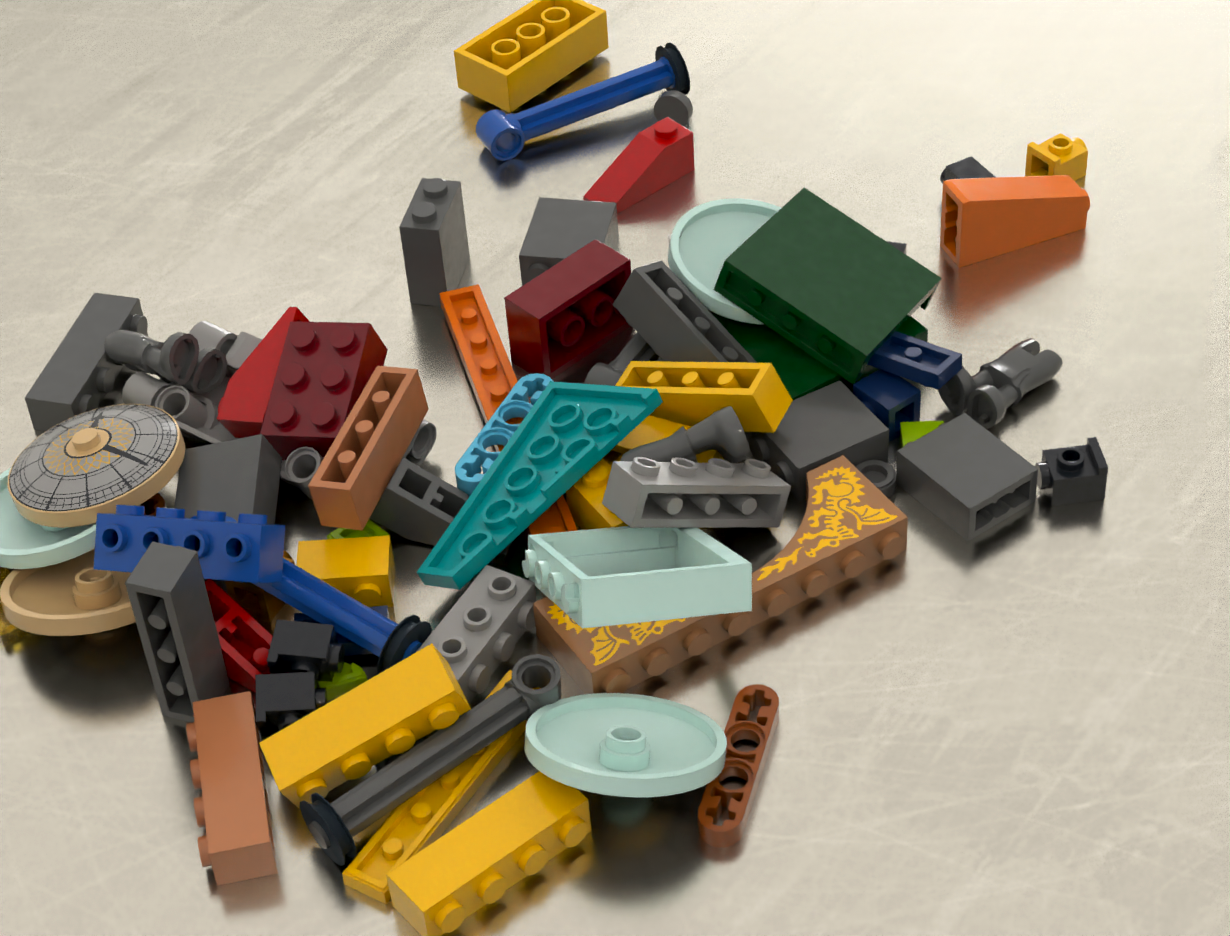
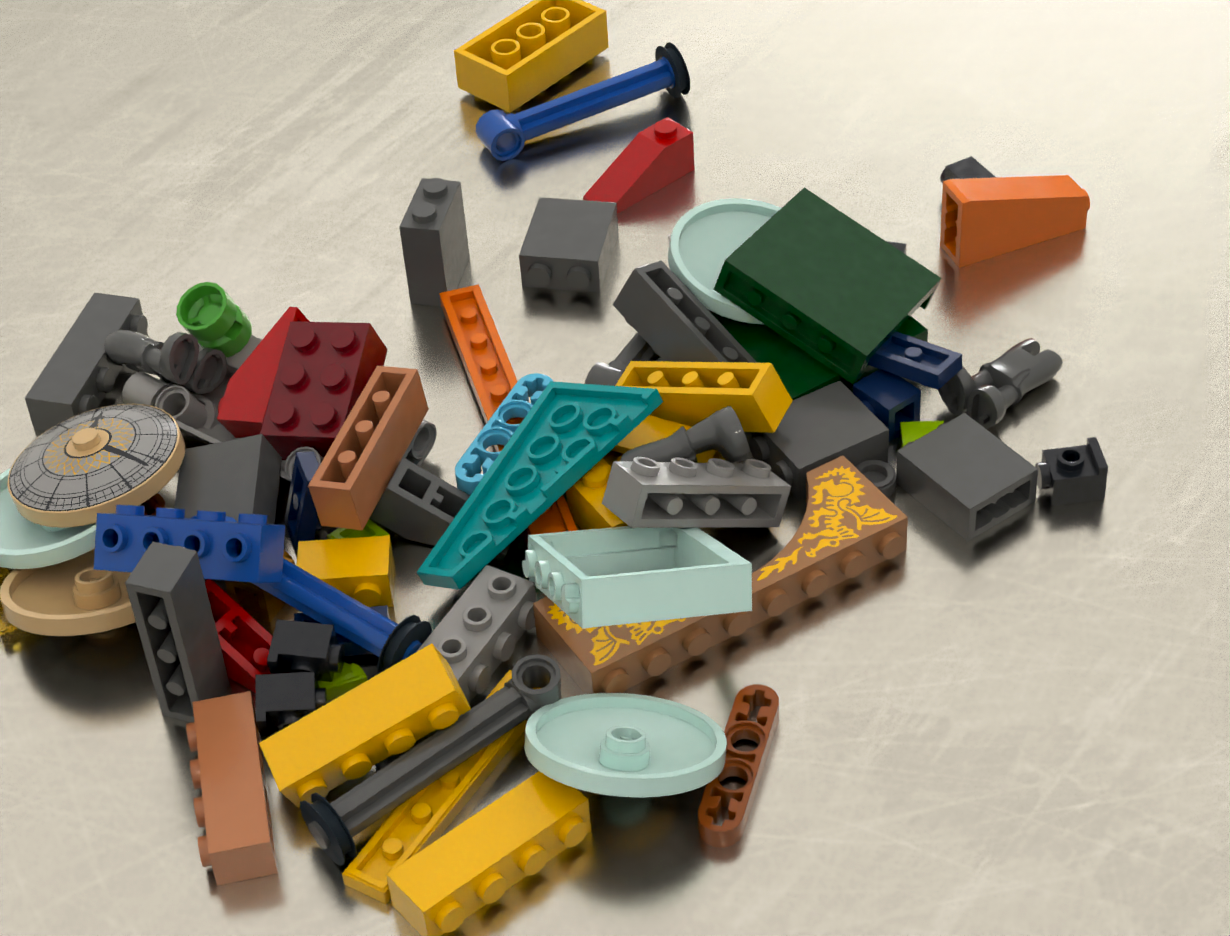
dark red brick [504,239,631,379] -> none
dark grey tile [654,90,693,126] -> none
yellow brick [1025,133,1088,181] -> none
none -> bright green wheel [176,282,252,357]
none -> dark blue plate [284,451,322,550]

